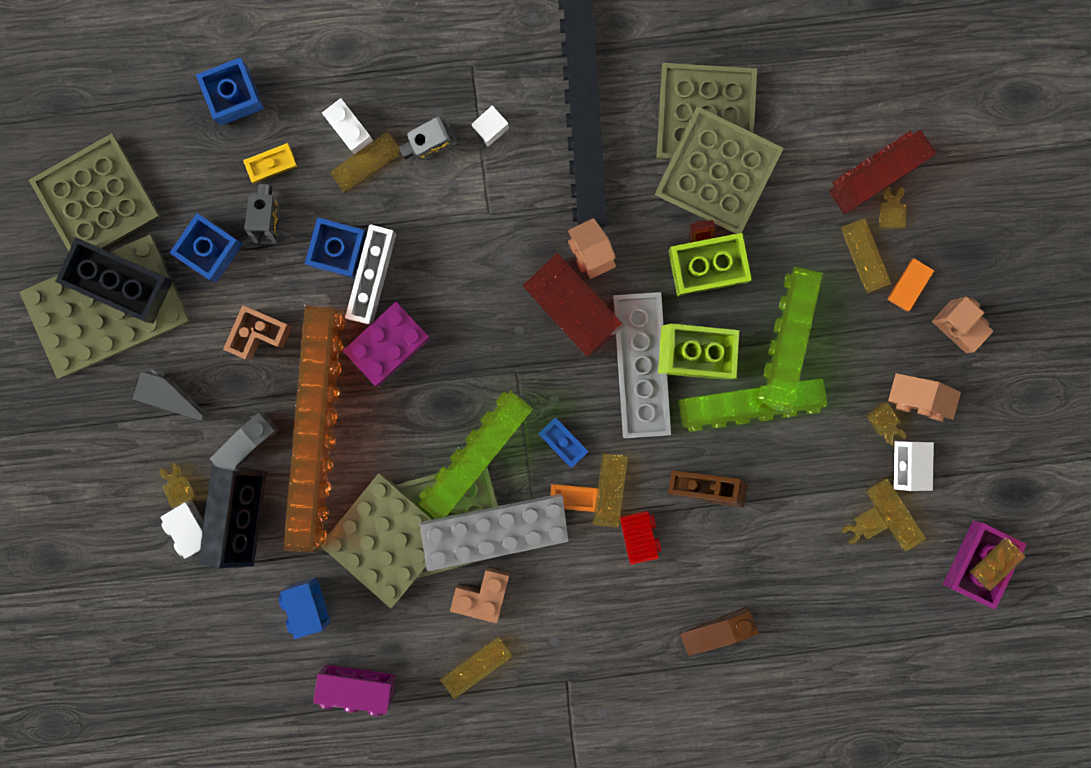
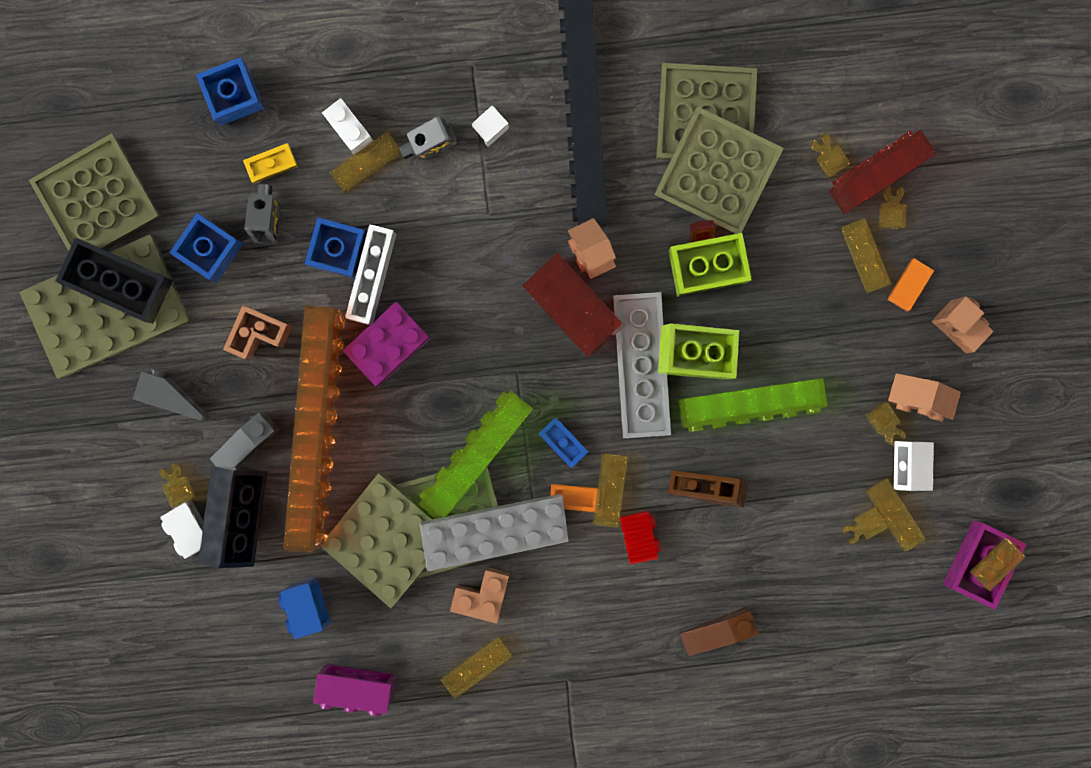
clear neon green brick [758,266,823,415] -> none
none -> clear yellow plate [811,133,851,178]

